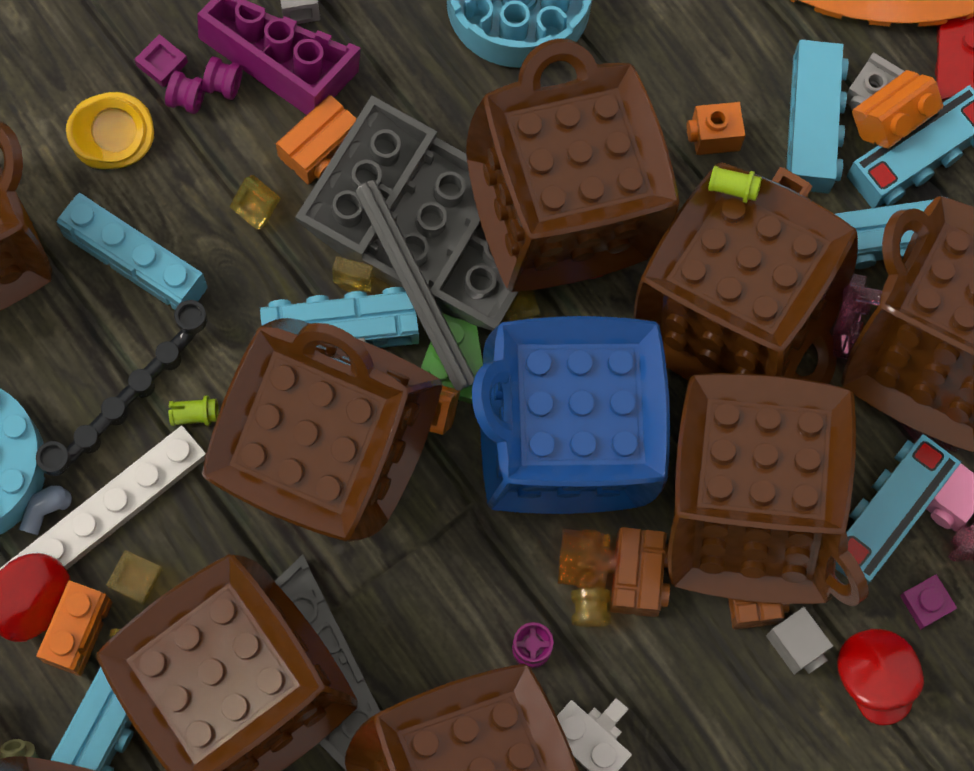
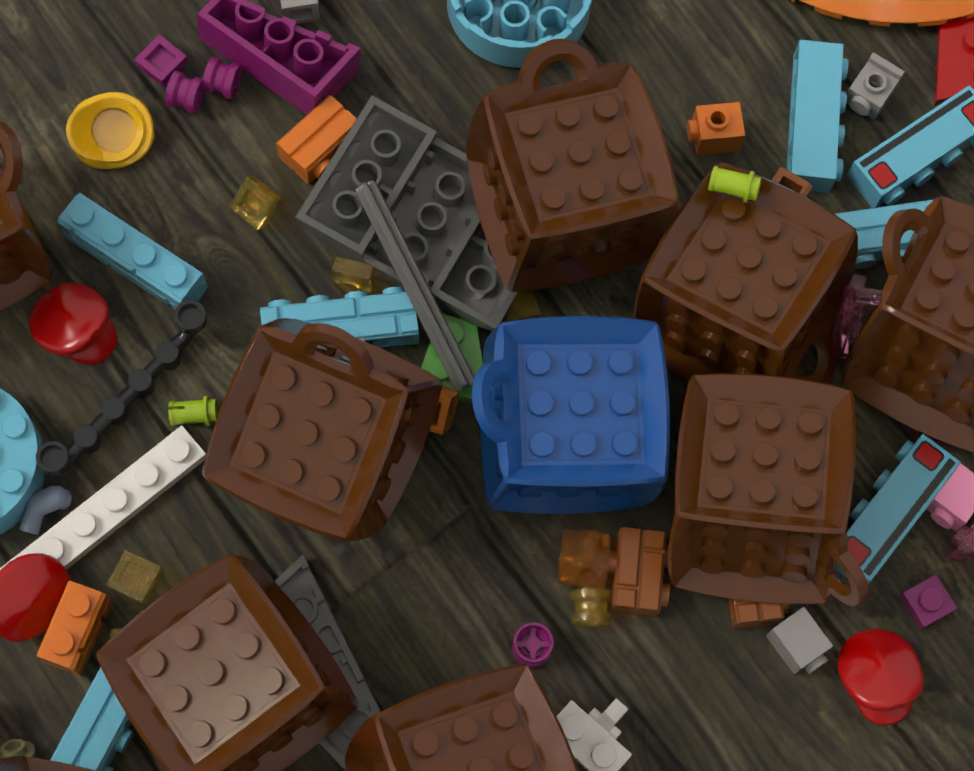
orange brick [852,70,944,149] -> none
none -> red piece [29,283,118,365]

